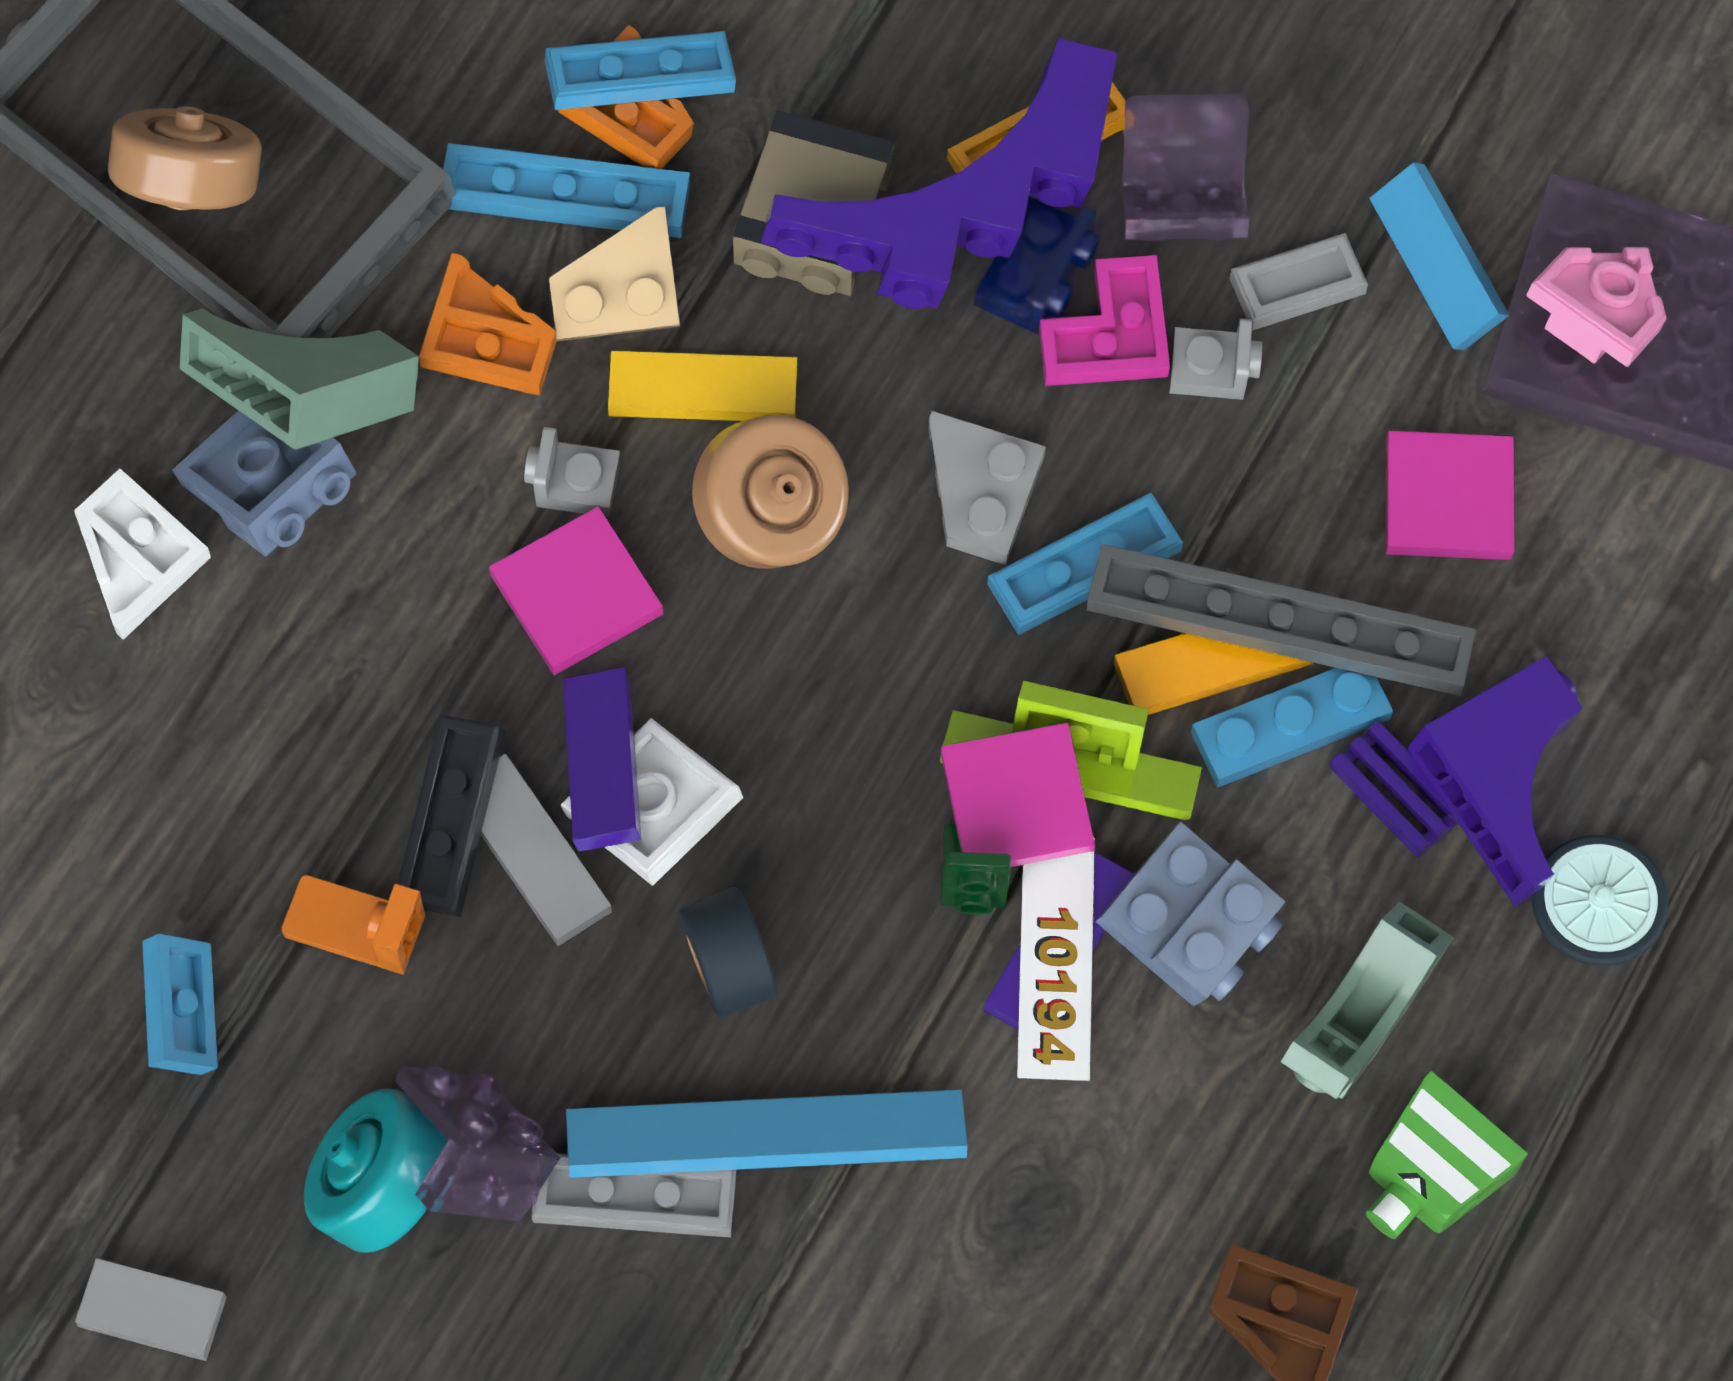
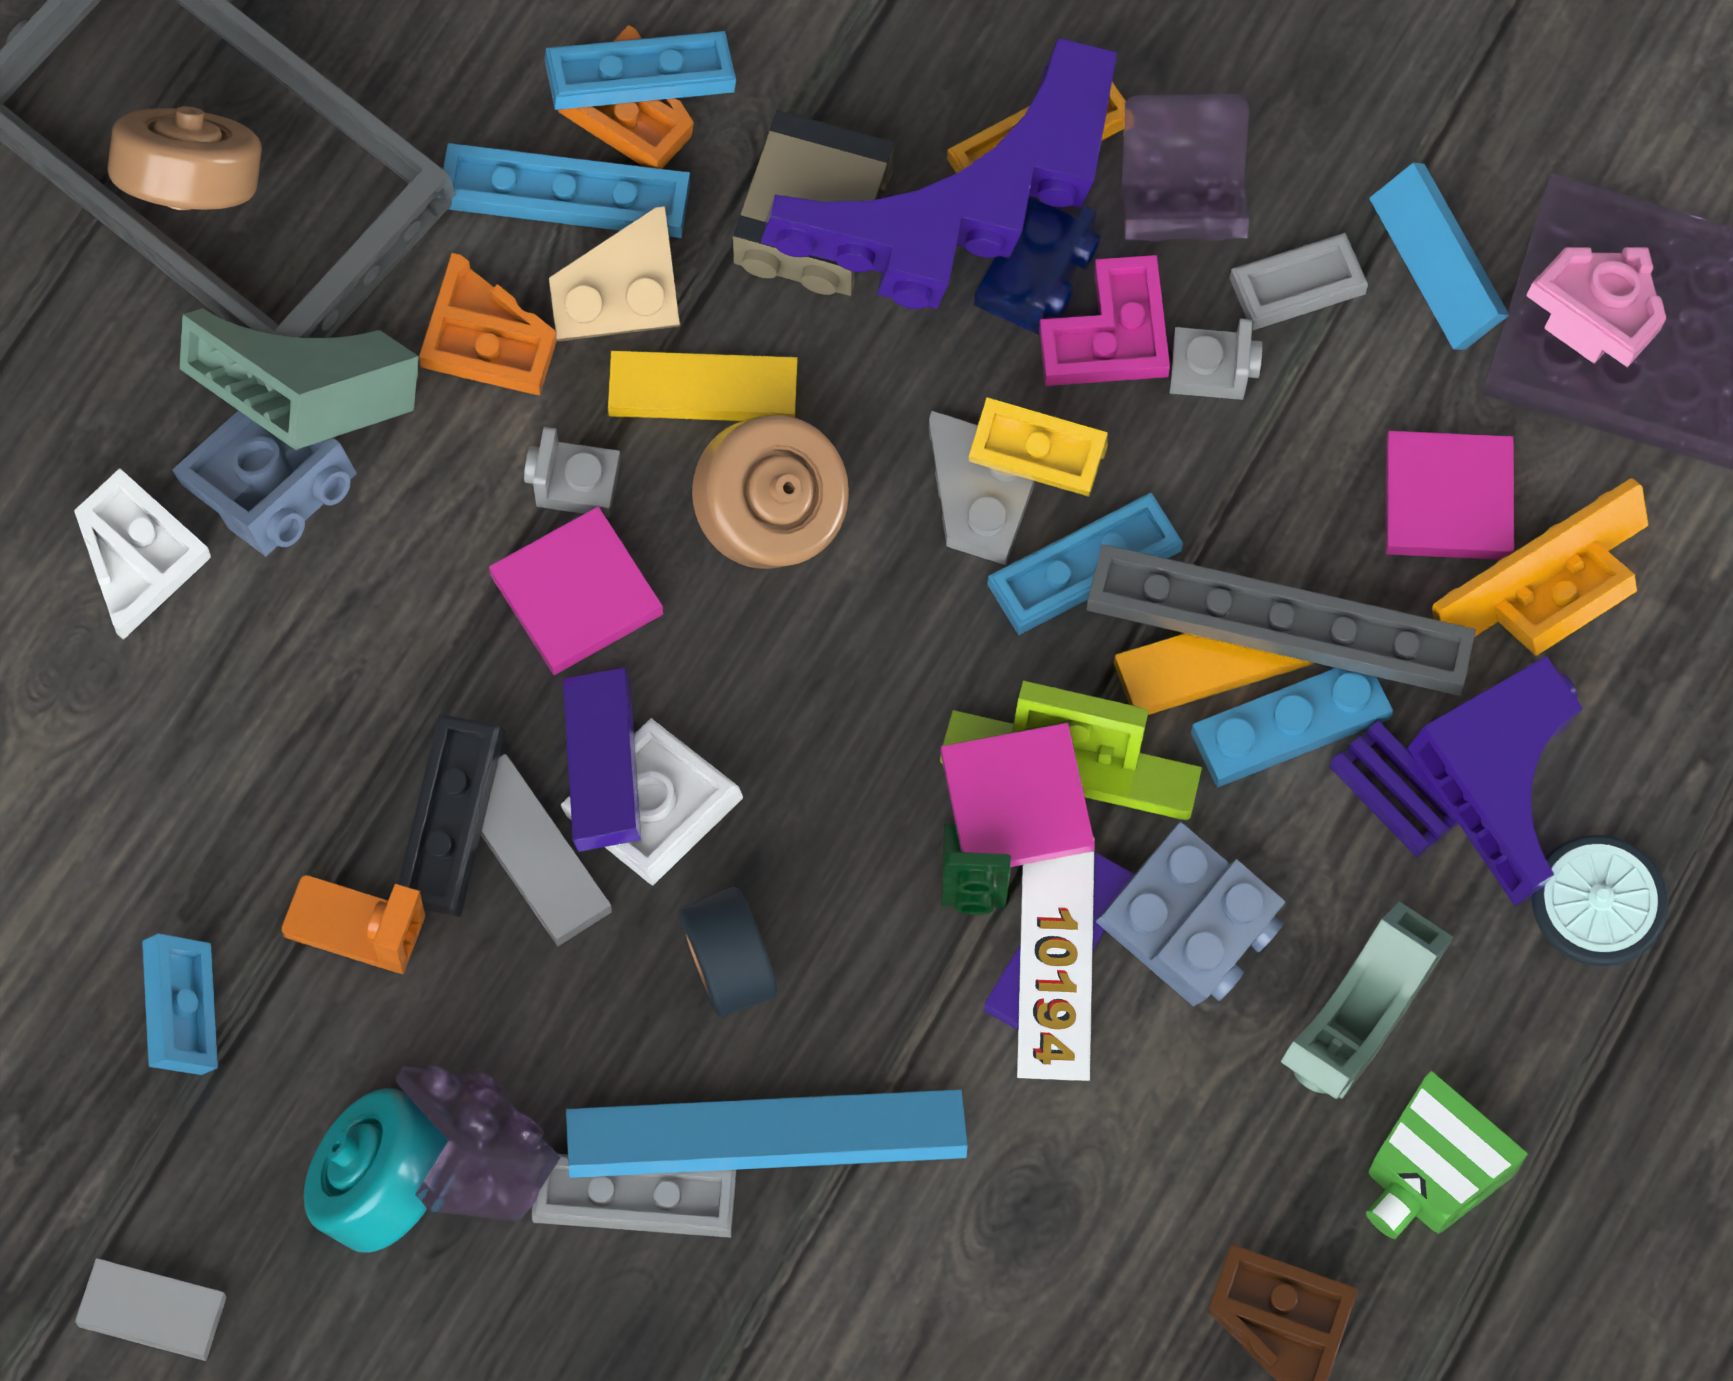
none -> yellow panel [968,398,1108,497]
none -> light orange bracket [1432,478,1648,656]

